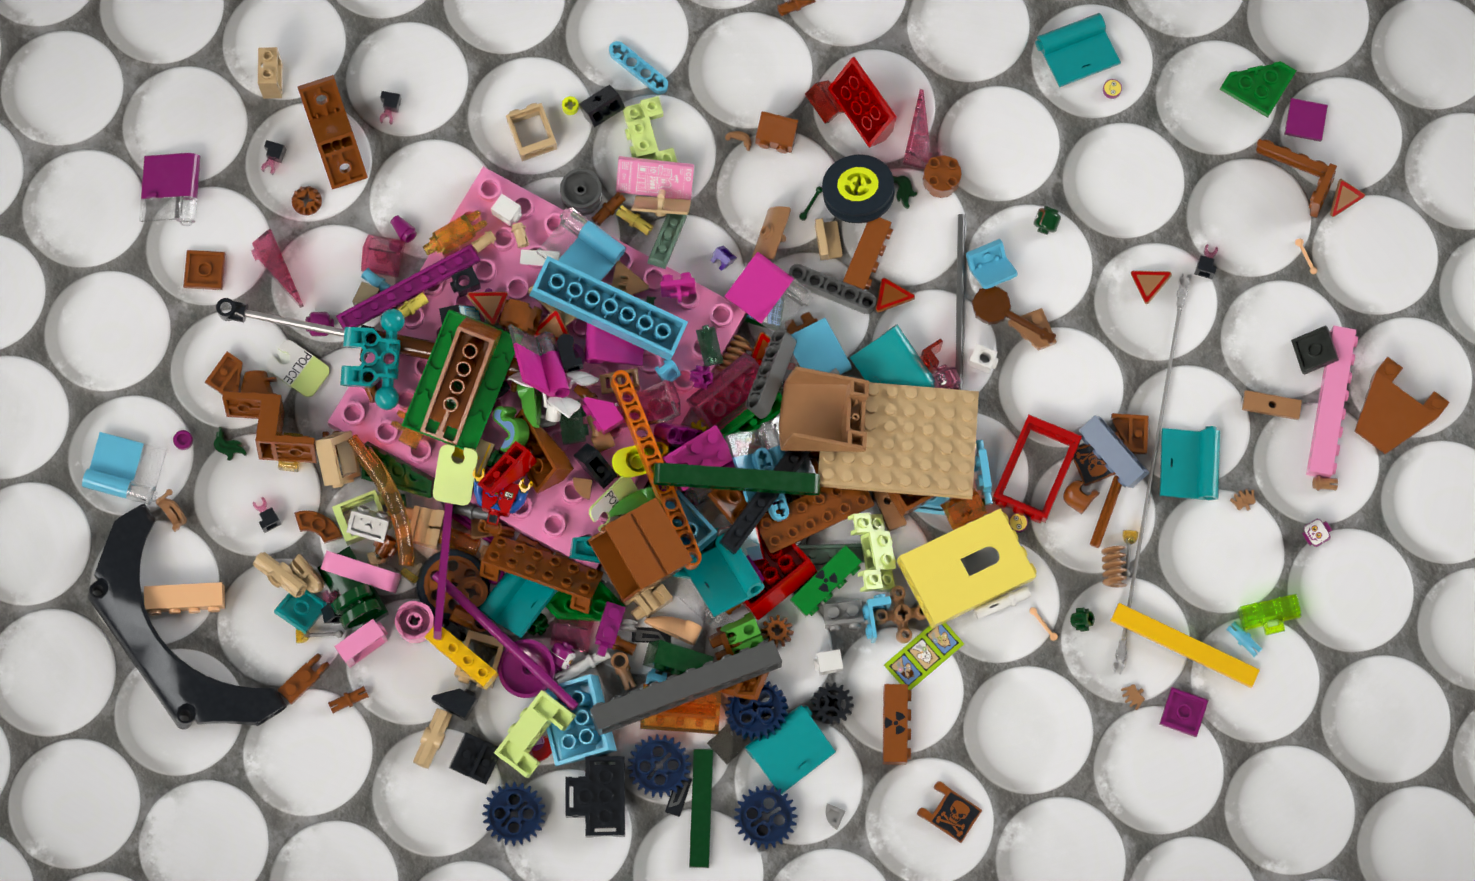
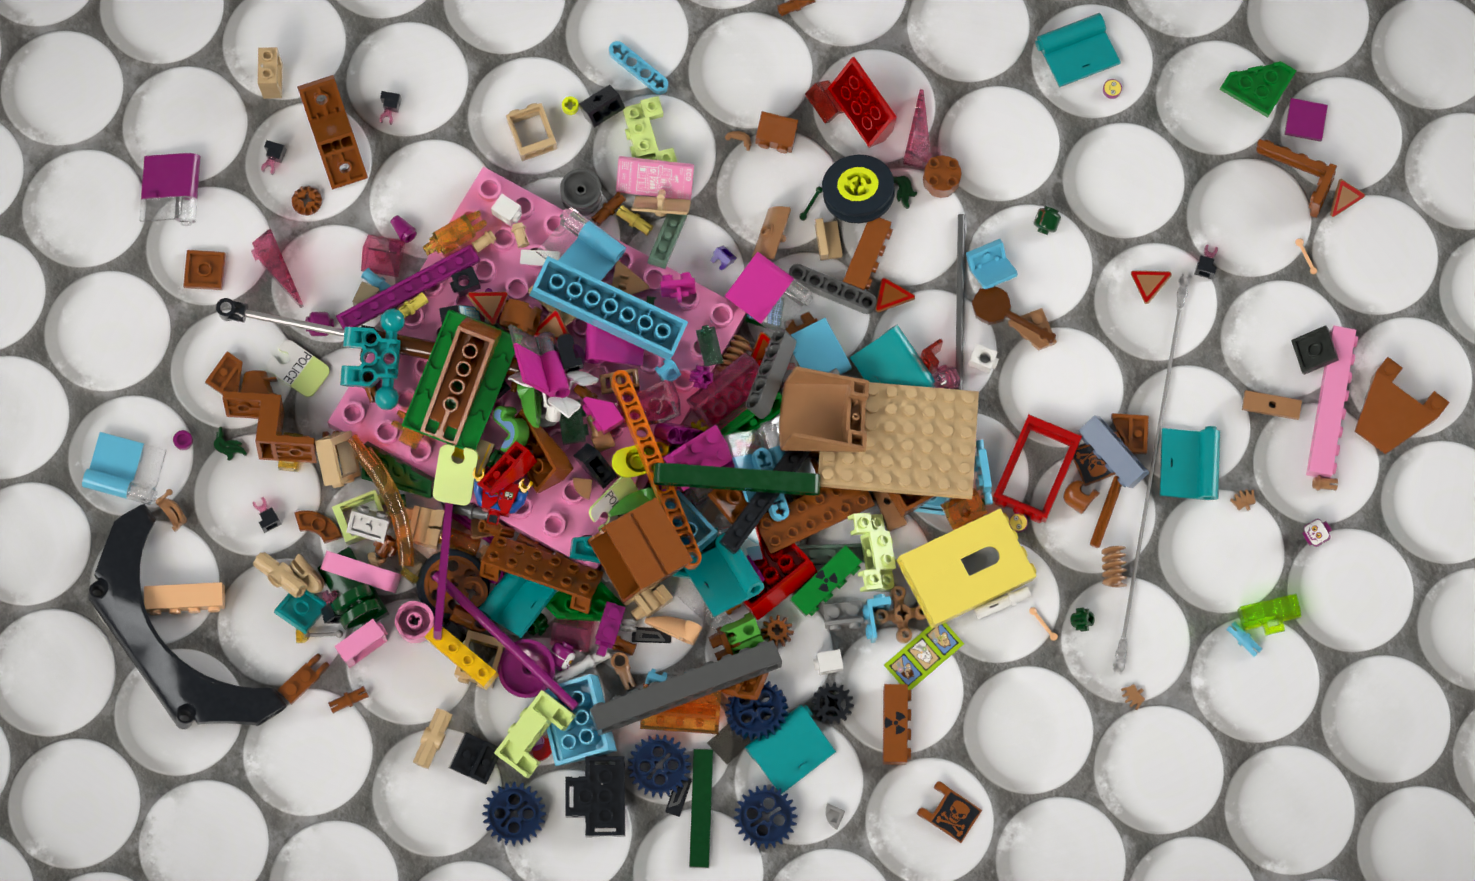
black slope [431,689,478,721] -> none
dark green wedge [643,640,714,676] -> none
yellow tile [1110,603,1260,688] -> none
hinge [1122,530,1138,577] -> none
magenta tile [1159,687,1209,737] -> none

